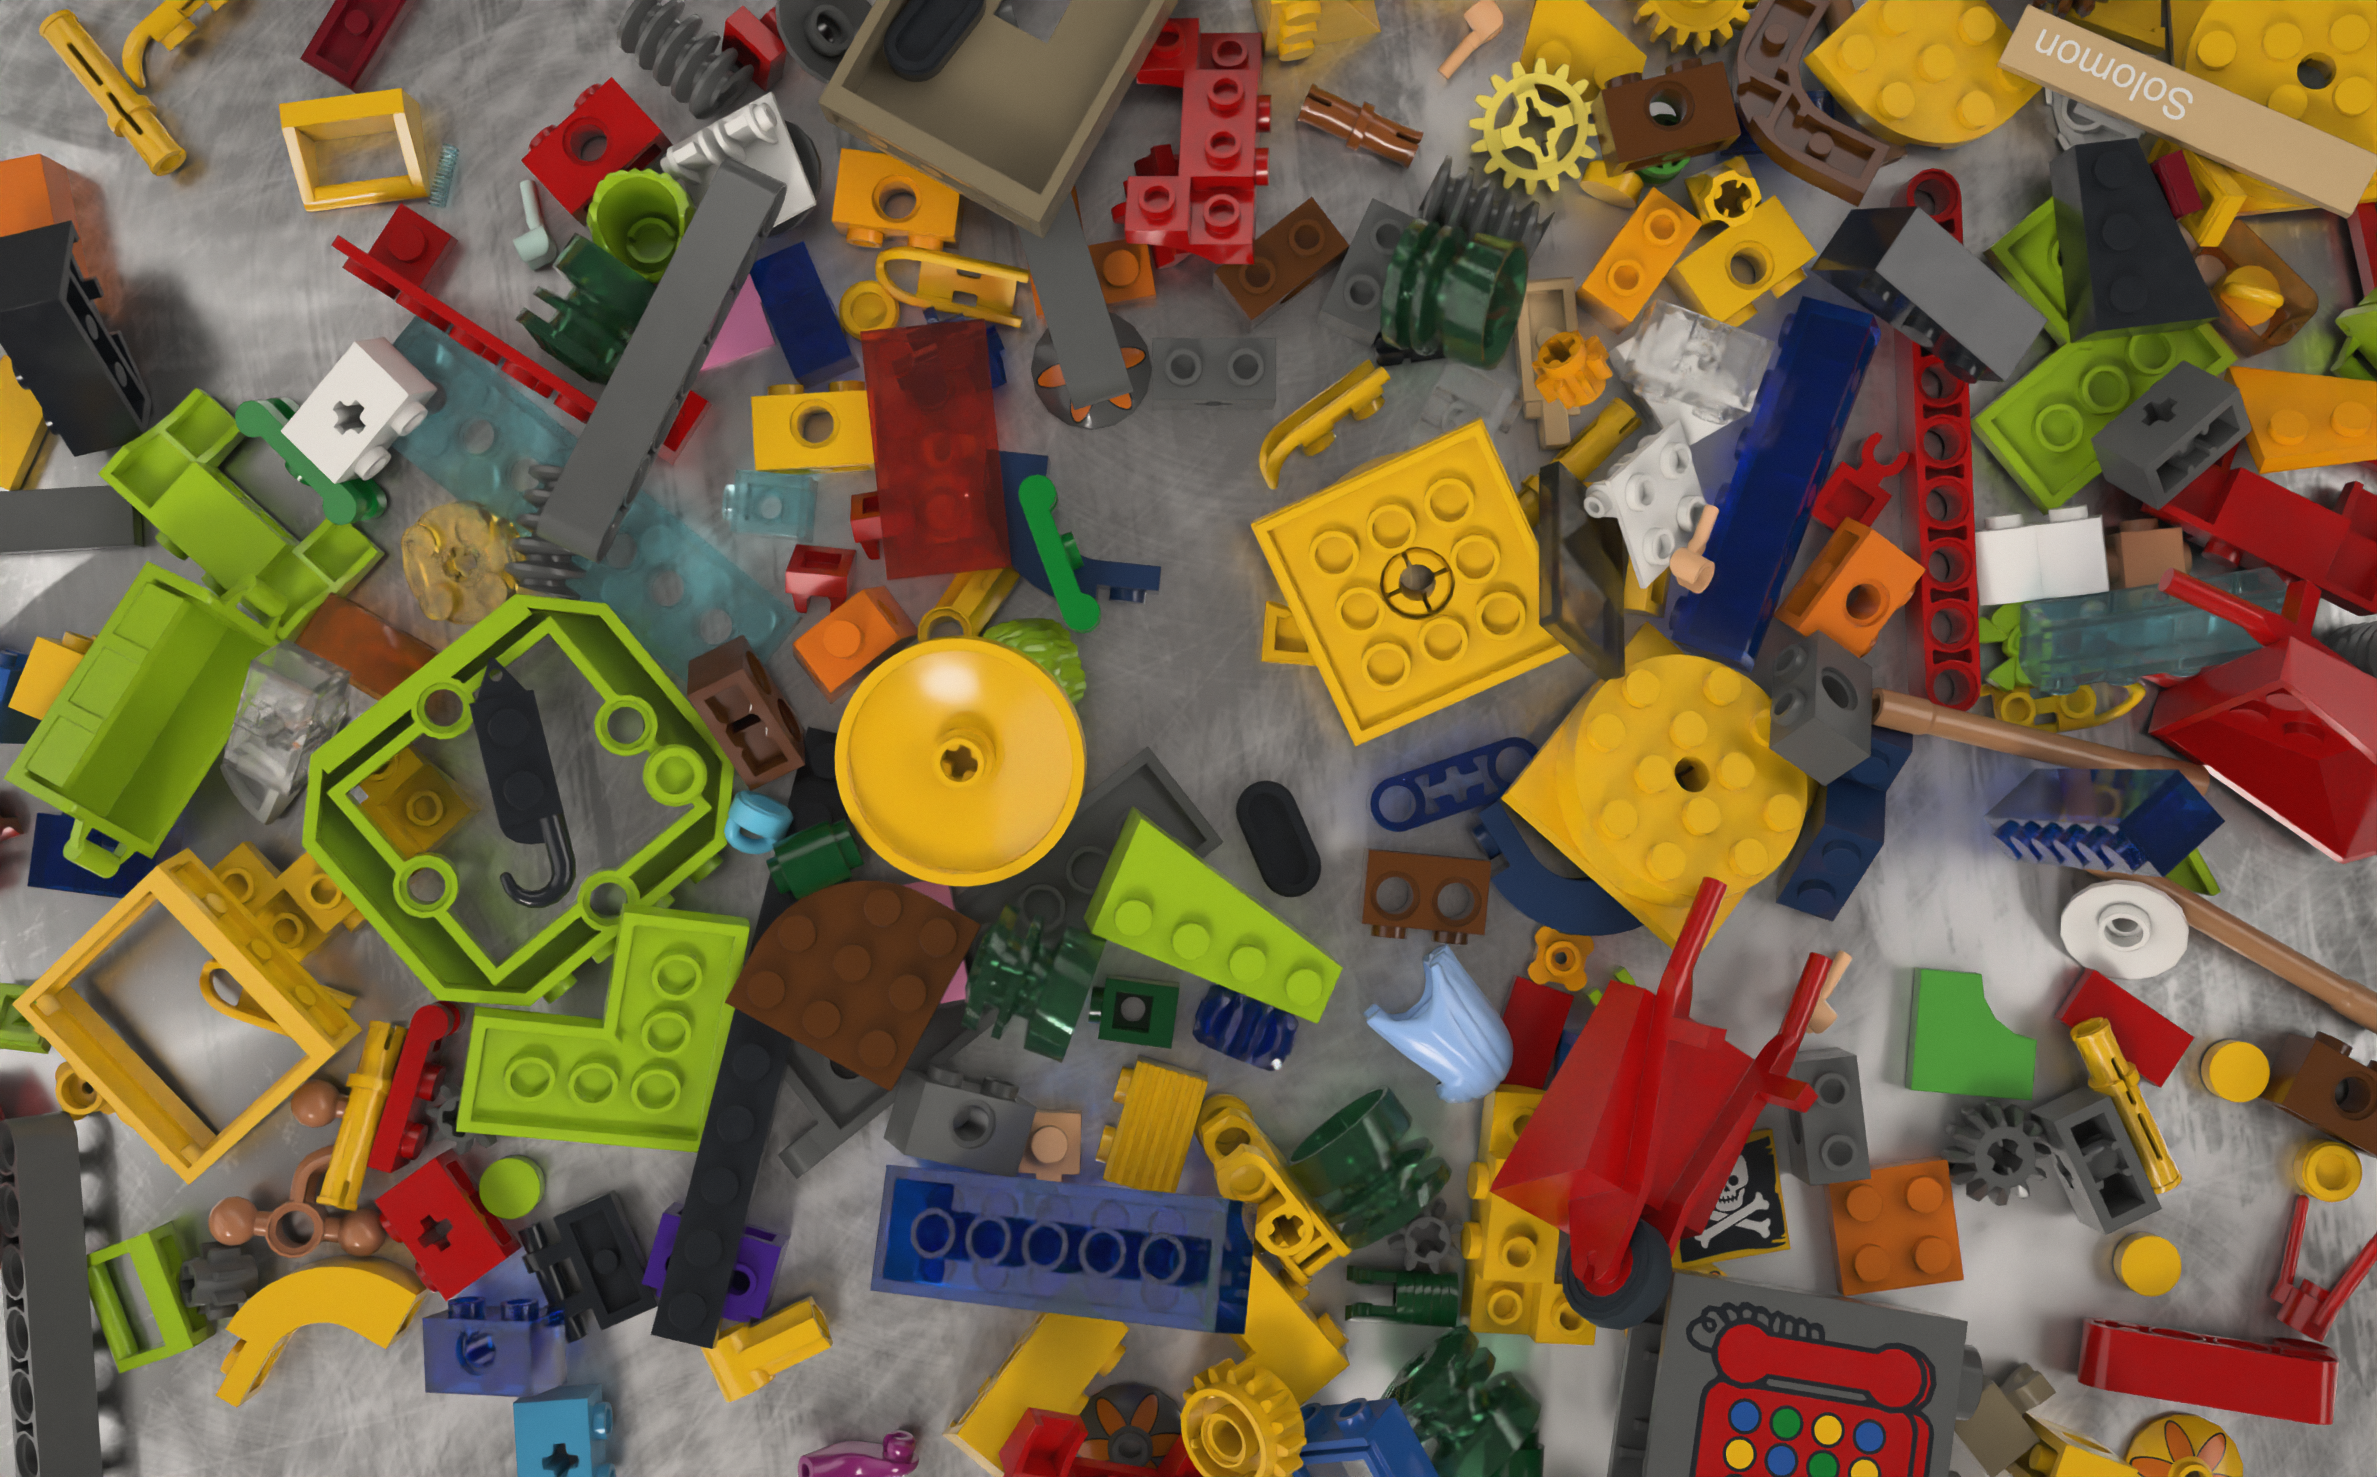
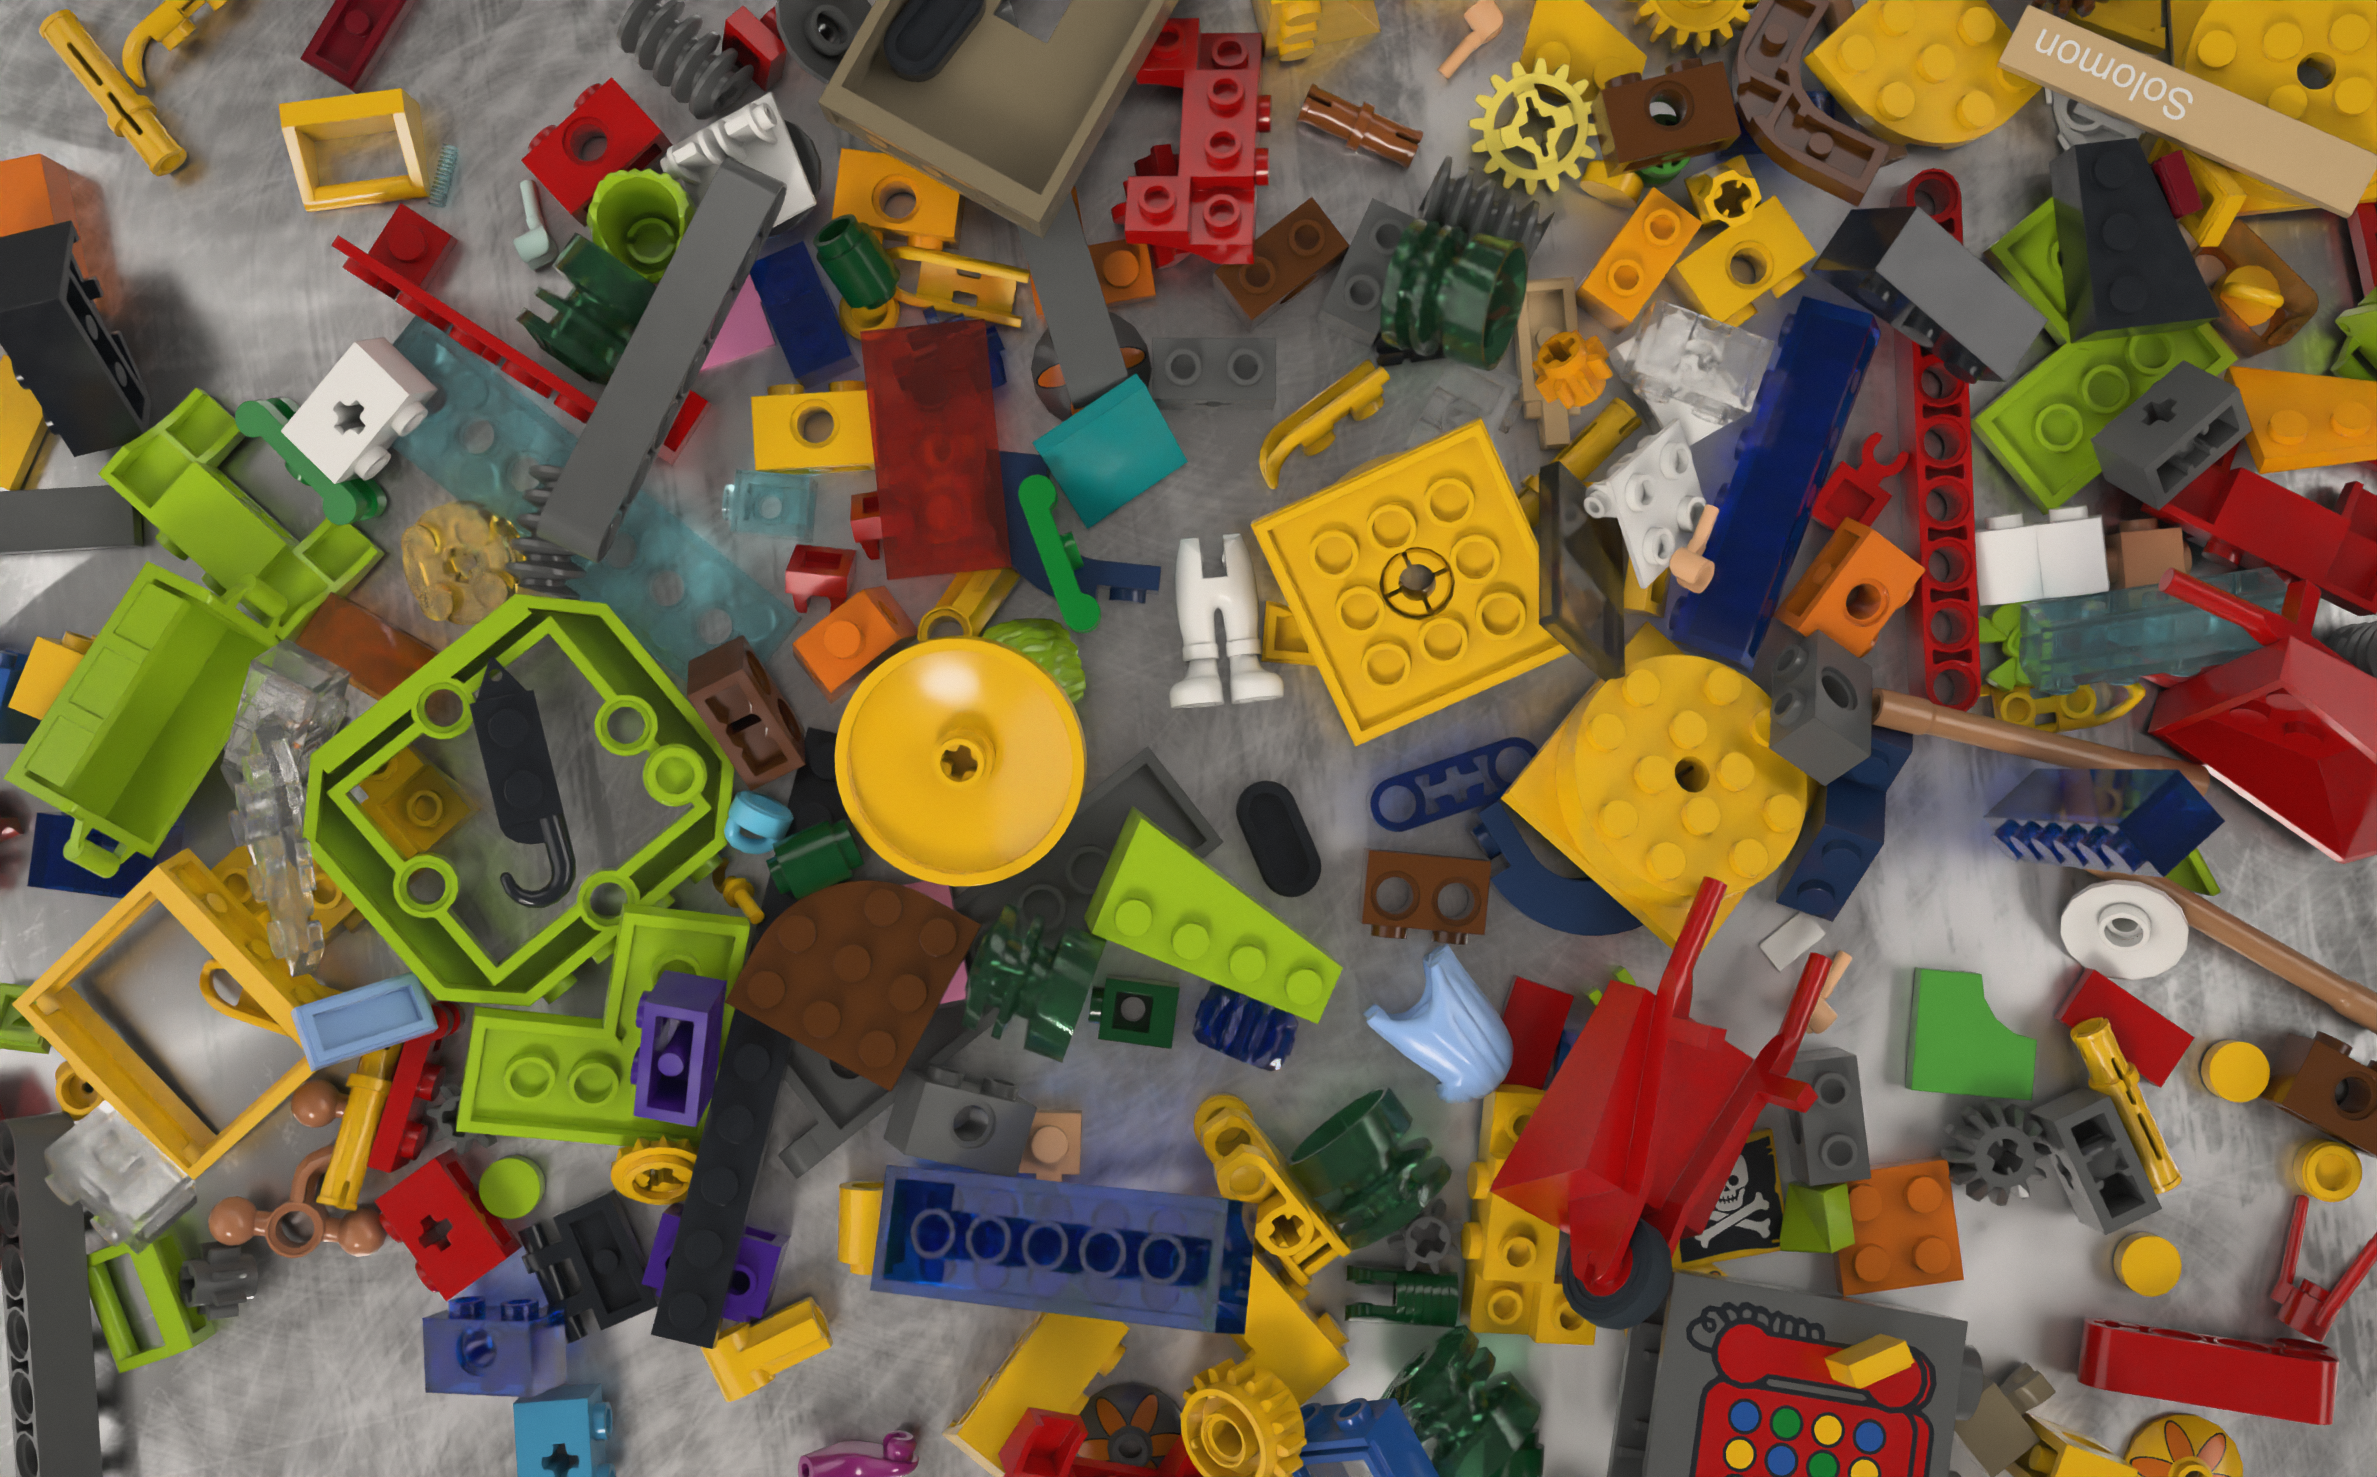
yellow arch [215,1255,430,1408] -> none
yellow brick [1095,1055,1208,1200] -> none
light orange plate [1527,925,1594,991] -> none
none -> clear brick [44,1100,197,1255]
none -> clear plate [228,724,325,978]
none -> light blue tile [290,971,439,1072]
none -> yellow gear [611,1135,699,1205]
none -> dark purple brick [630,970,727,1127]
none -> yellow hand [712,857,765,924]
none -> dark green brick [813,214,901,310]
none -> yellow brick [837,1181,901,1275]
none -> teal tile [1032,374,1188,529]
none -> white piece [1169,533,1284,709]
none -> white sticker [1758,911,1826,972]
none -> lime slope [1780,1181,1855,1254]
none -> yellow tile [1824,1334,1915,1389]

